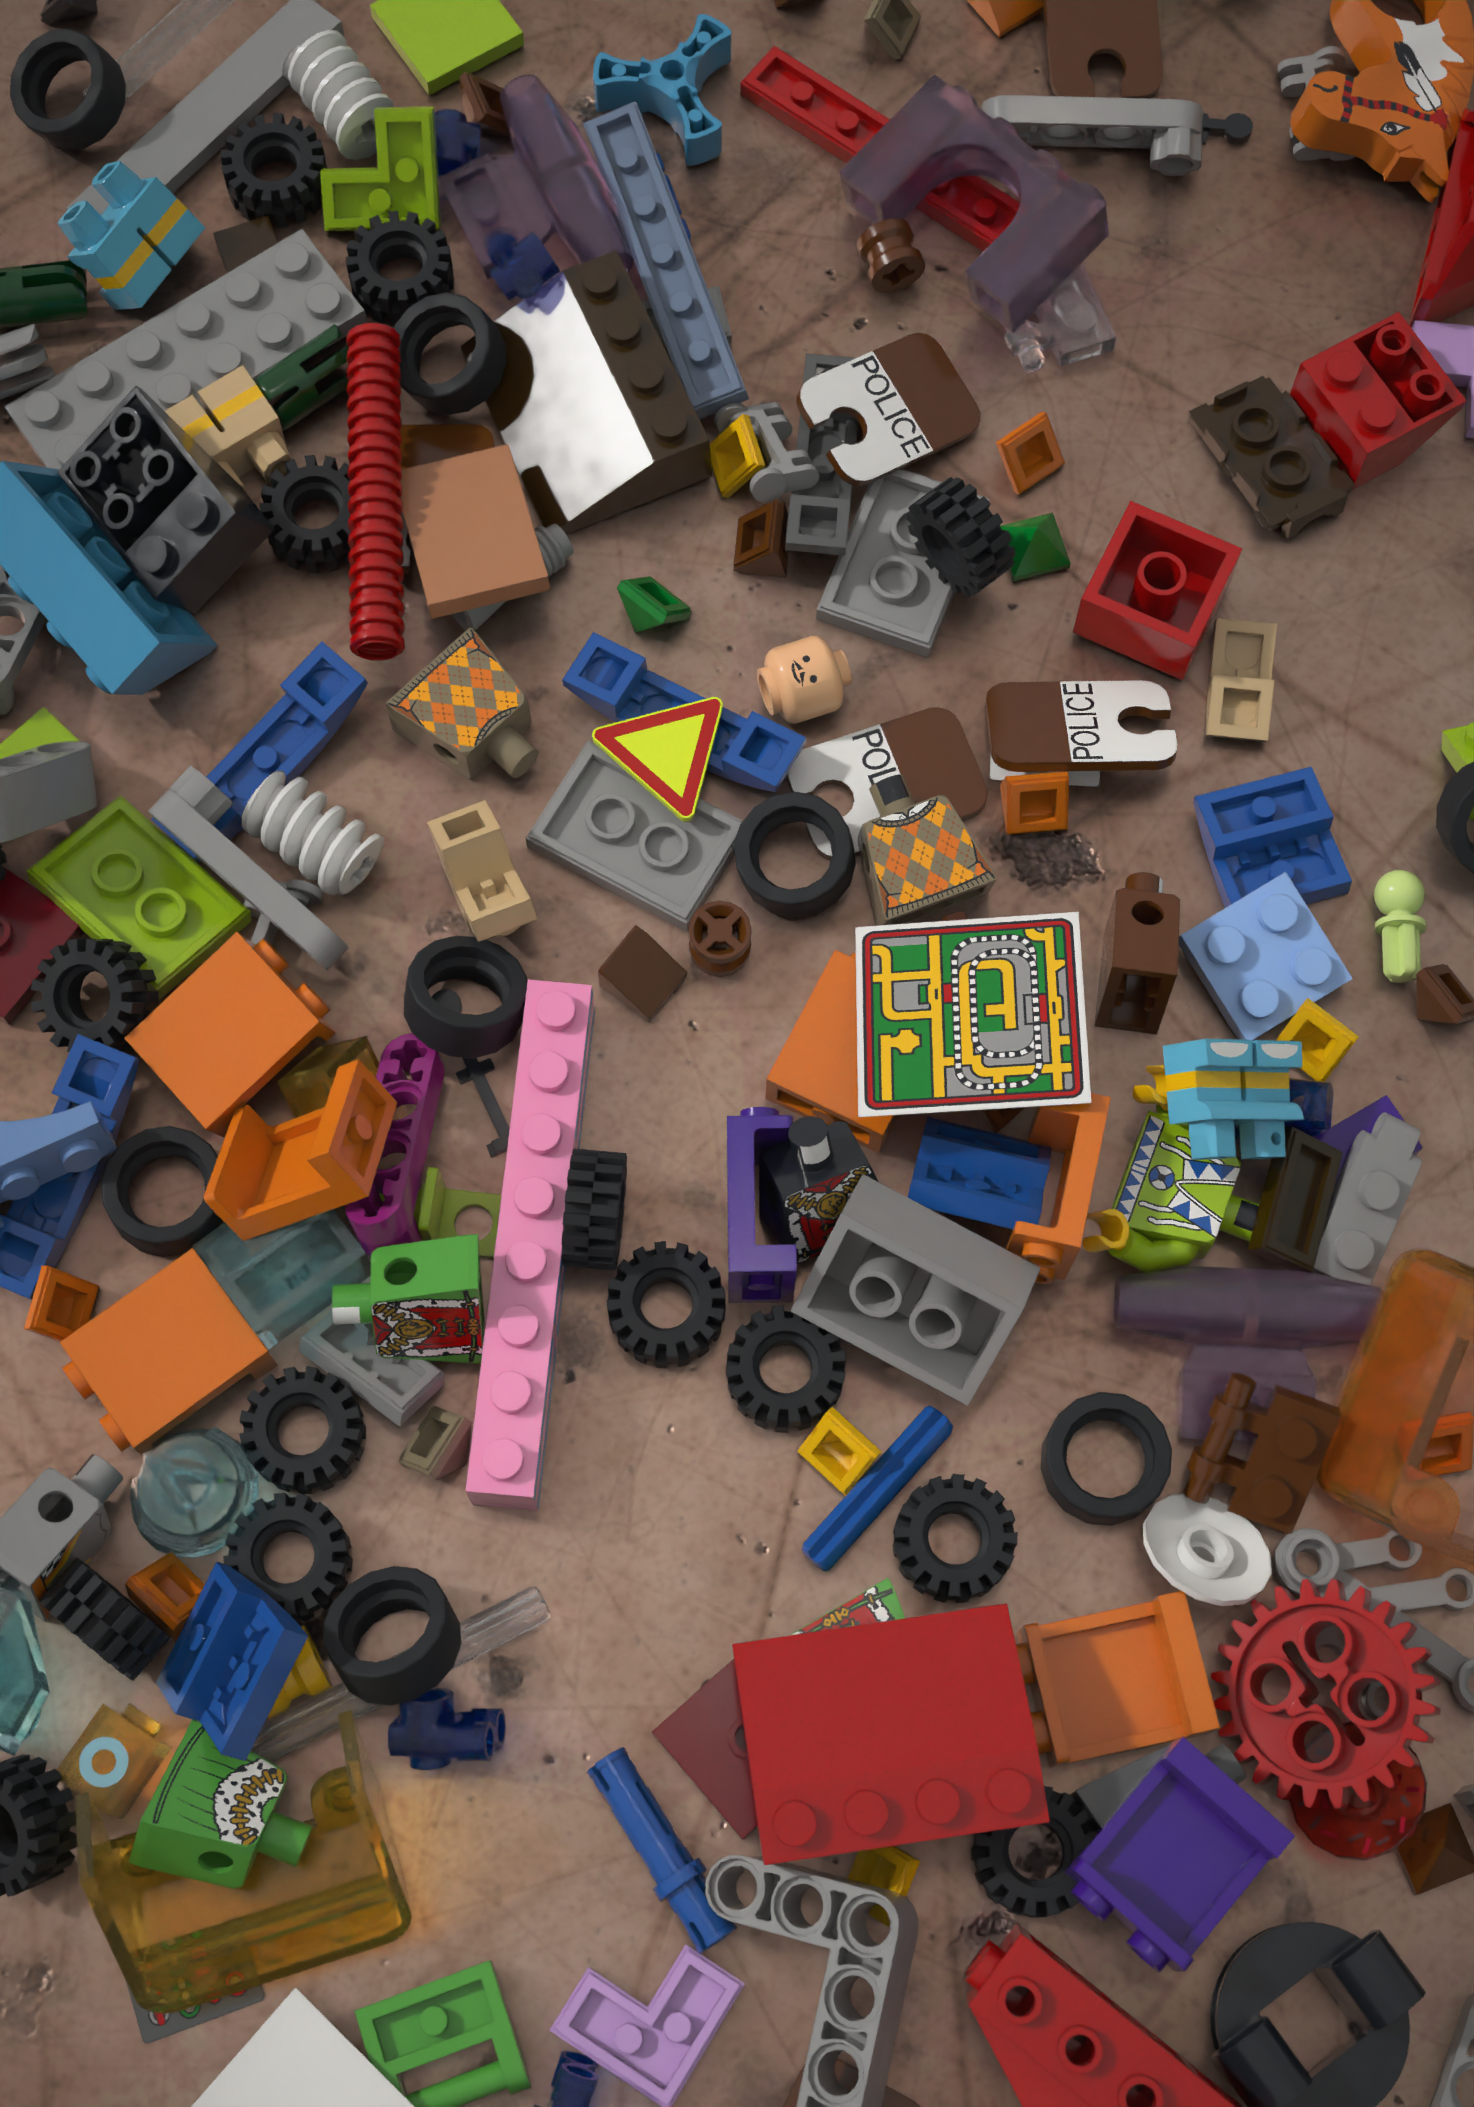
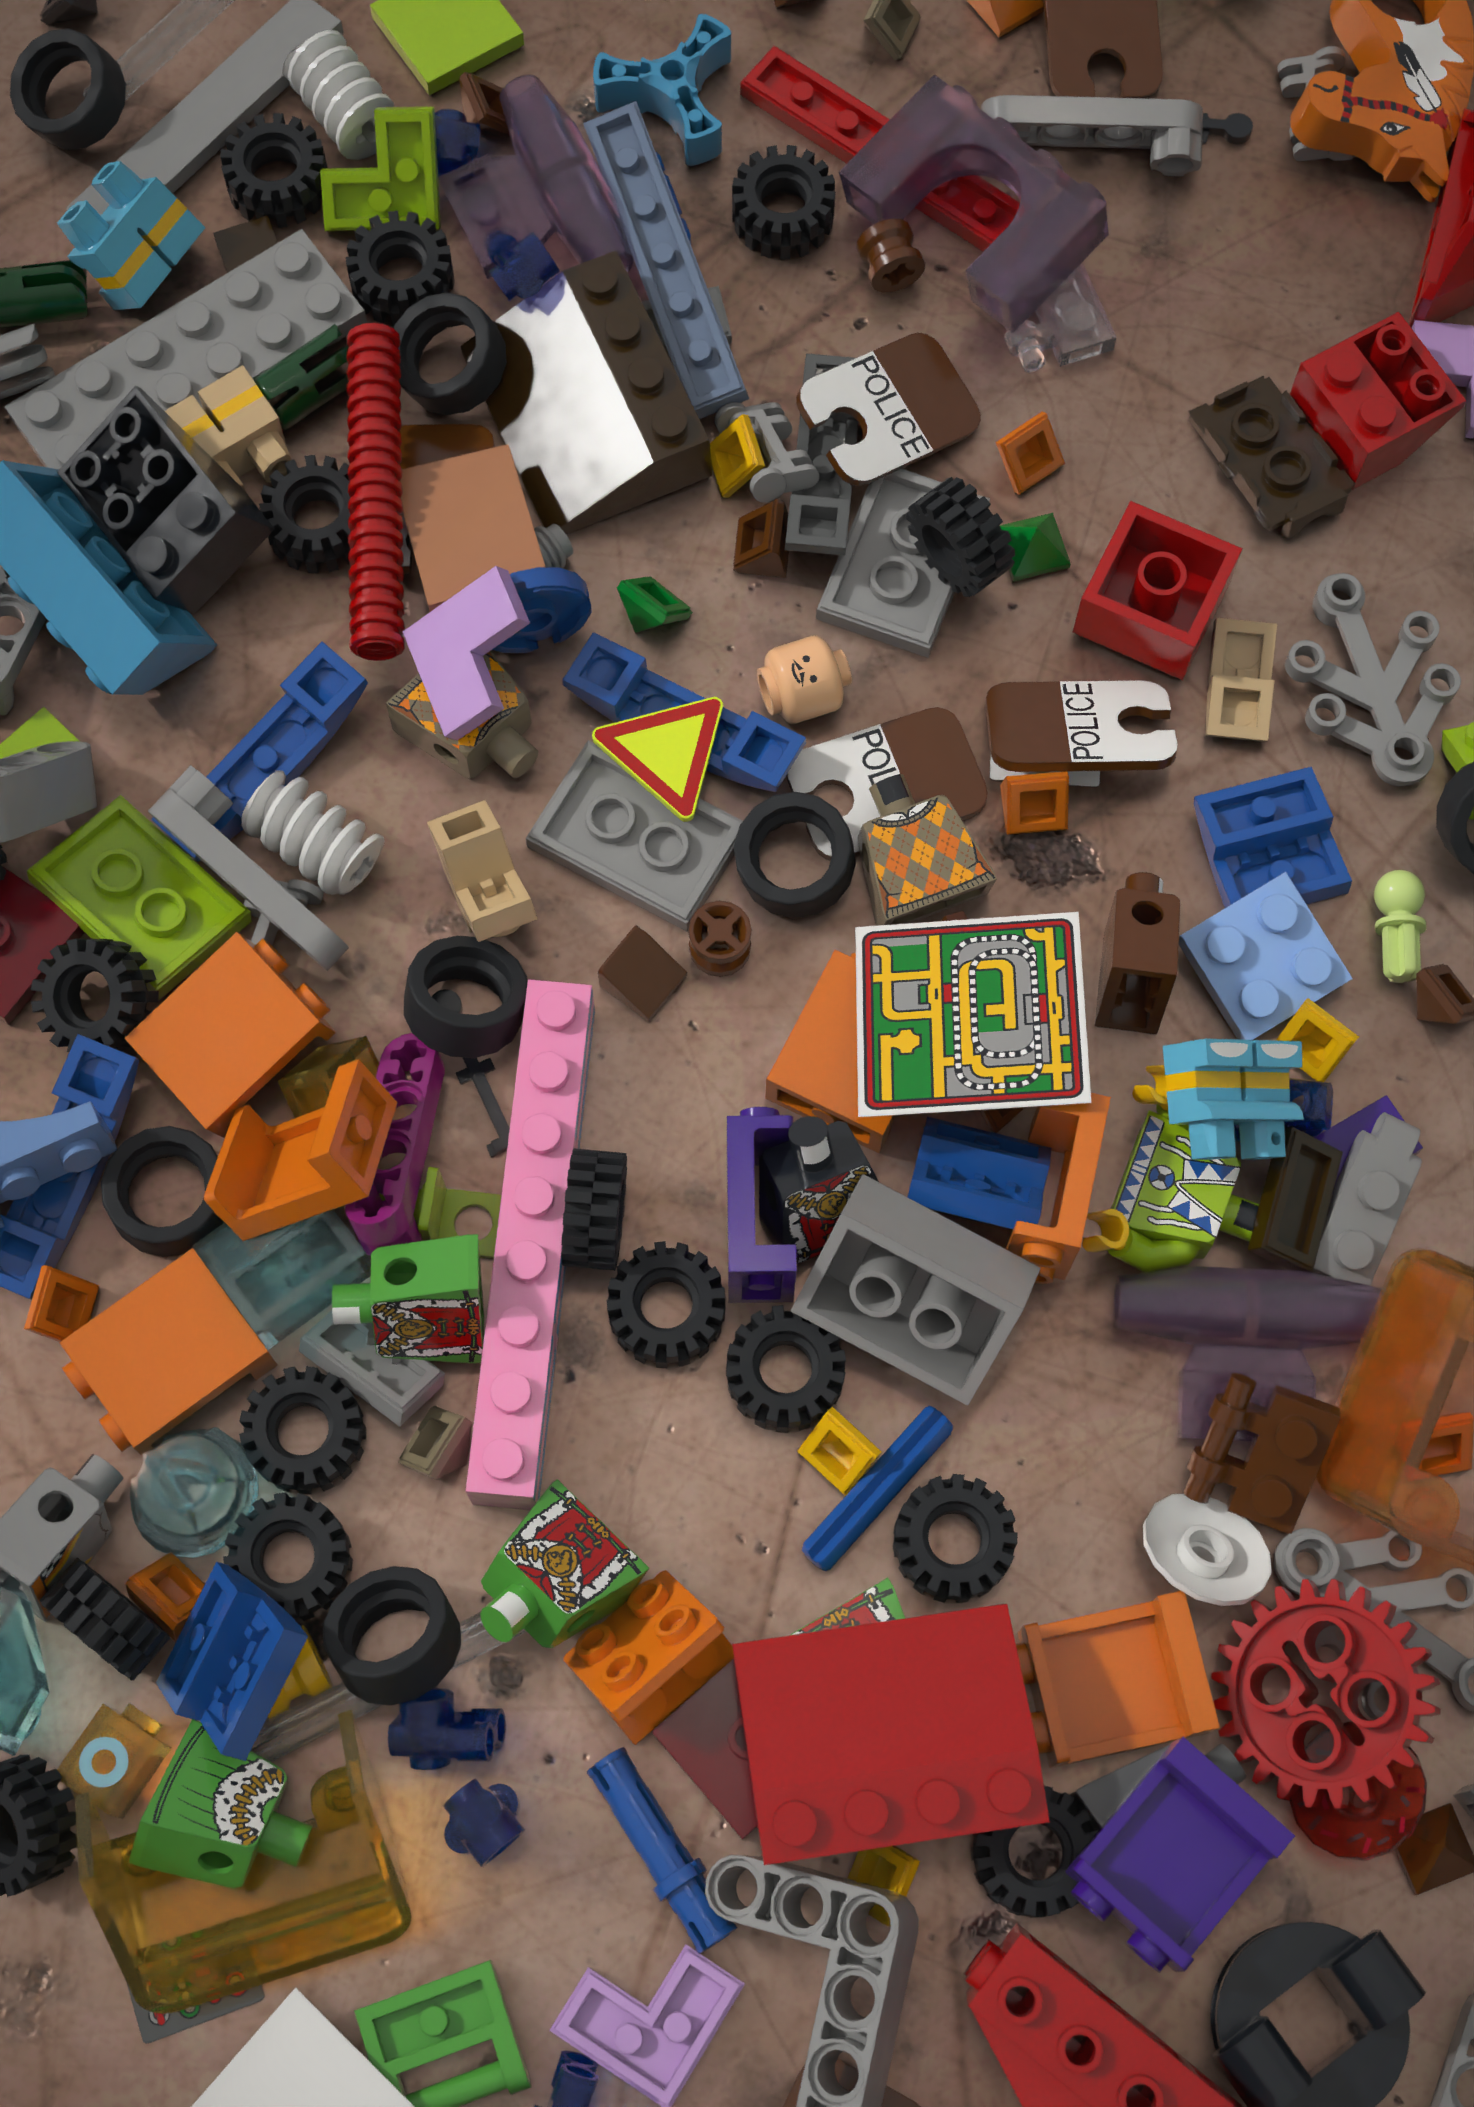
black tyre [1040,1392,1172,1526] -> none
none -> lavender tile [403,566,530,740]
none -> clear blue plate [443,1779,525,1867]
none -> torso [480,1479,649,1648]
none -> blue tile [492,567,592,653]
none -> orange bracket [563,1570,734,1745]
none -> black tyre [732,145,836,260]
none -> light grey plant [1285,573,1461,786]

